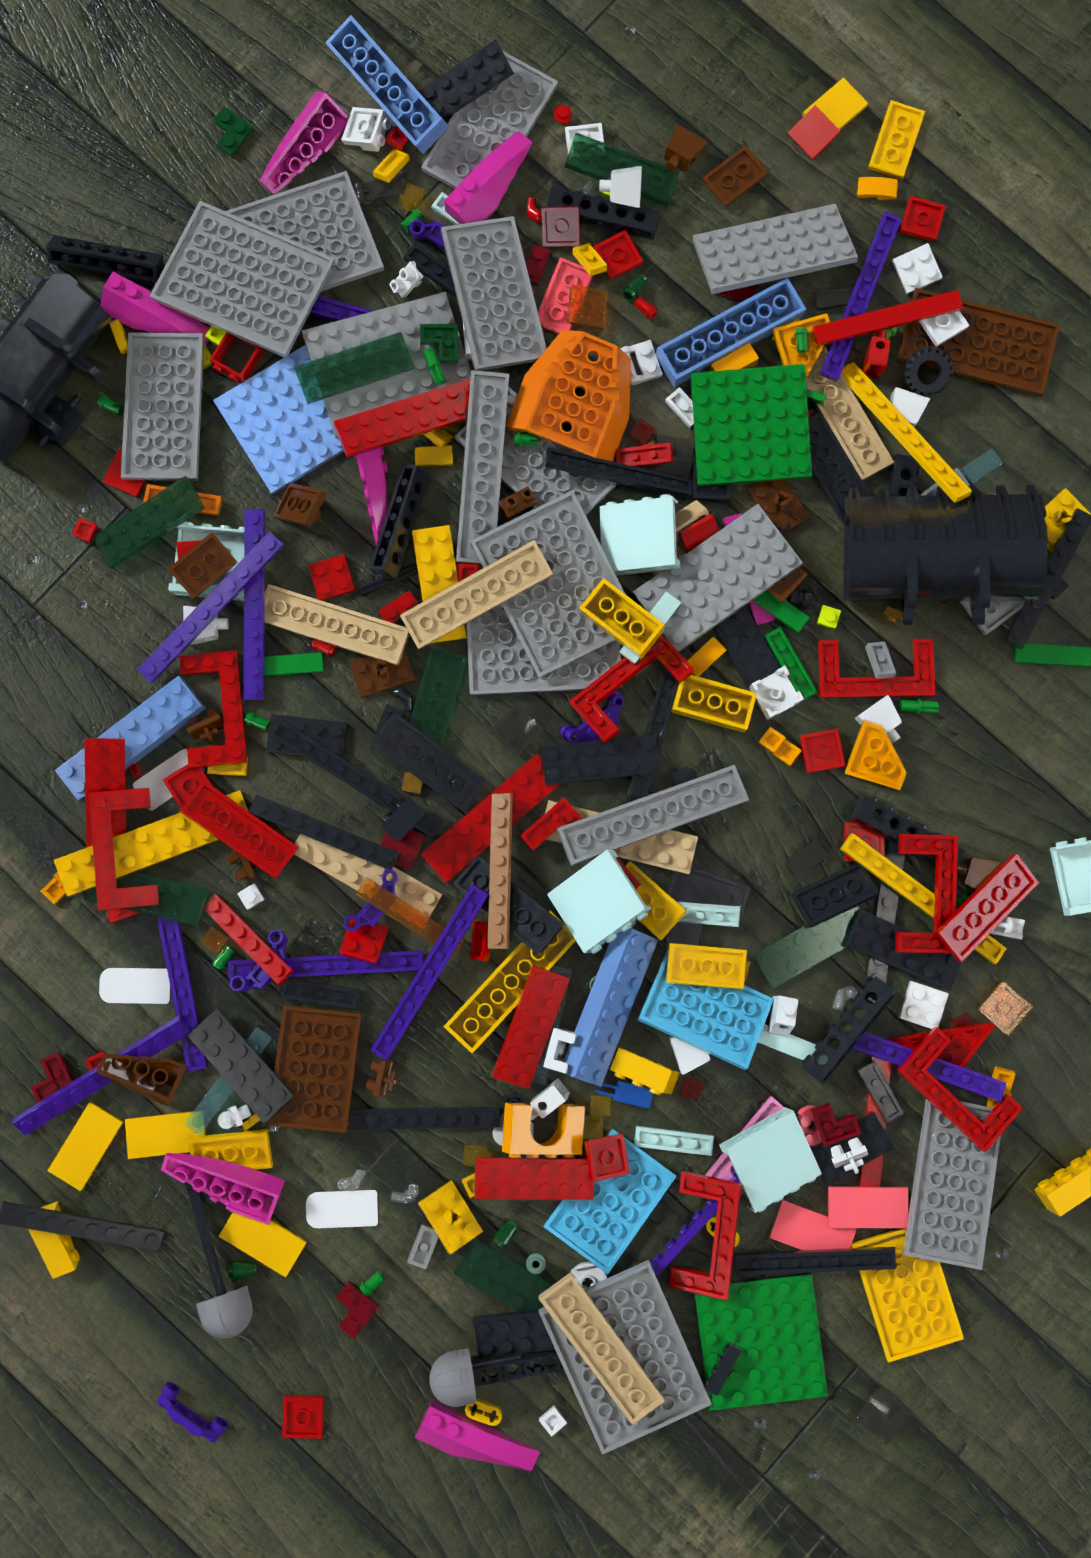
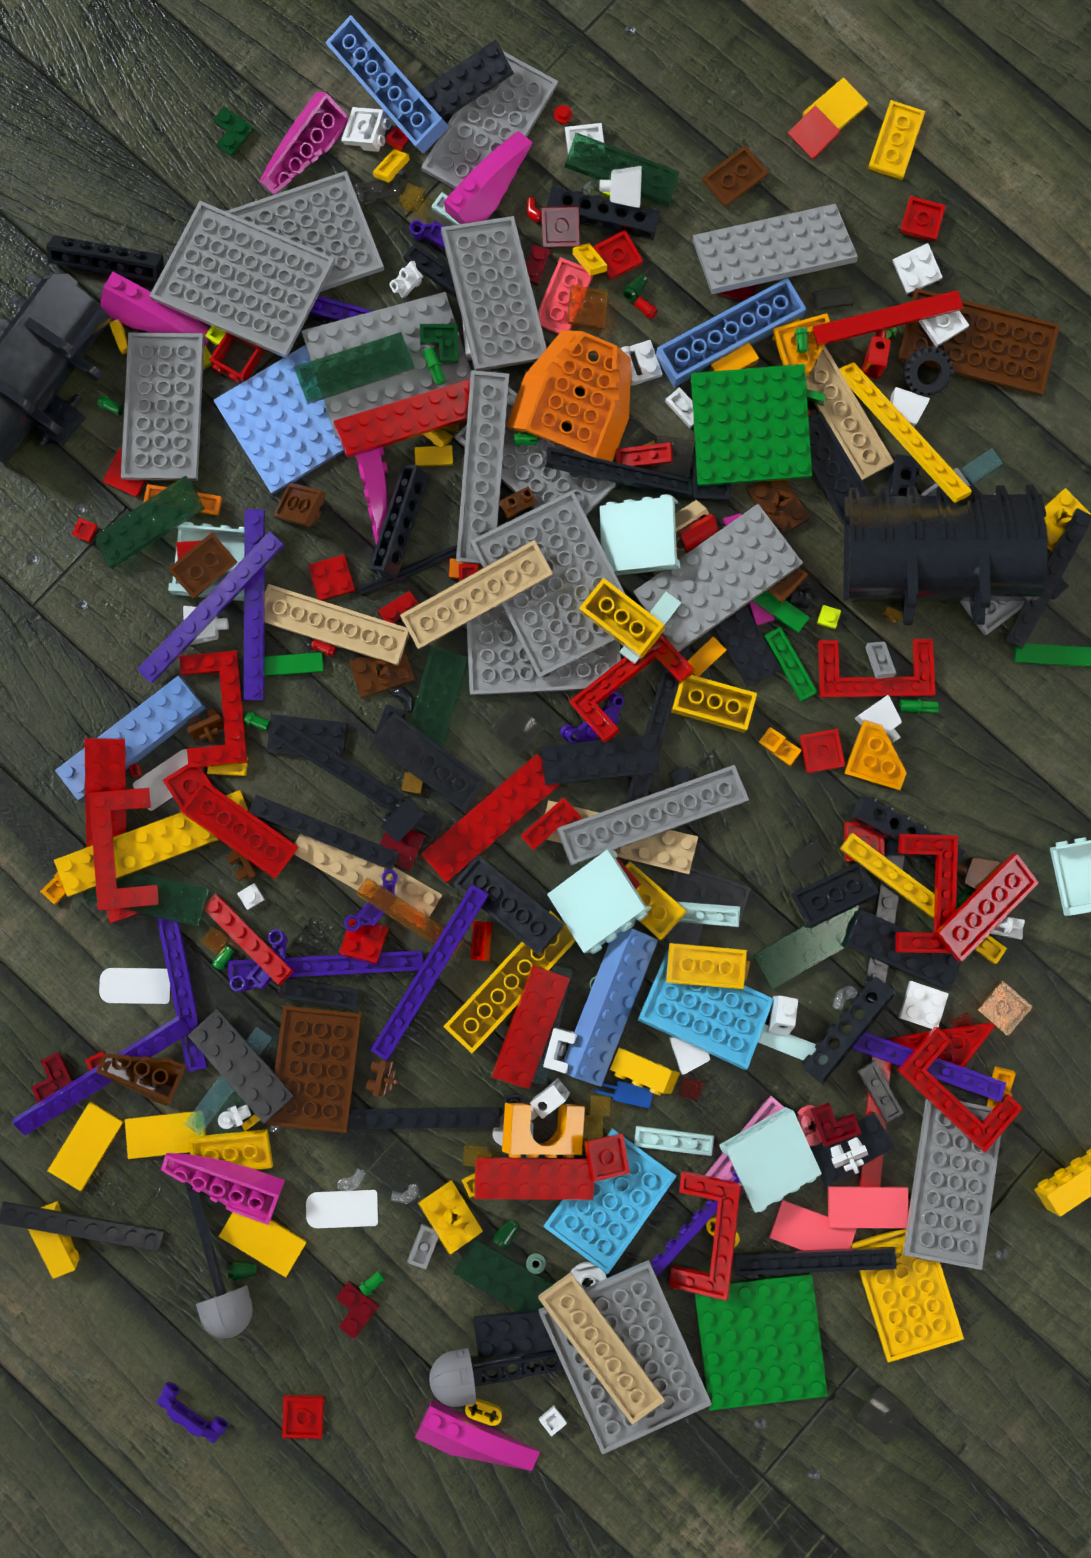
green pin [400,208,424,233] -> none
yellow plate [412,525,467,644] -> none
medium nougat plate [488,793,513,949] -> none
clear red plate [629,418,656,445] -> none
reddish brown torso [664,124,707,172] -> none
black piece [705,1342,741,1396] -> none
white panel [749,666,804,720] -> none
dark purple plate [819,212,902,382] -> none
light orange slope [857,177,898,200] -> none

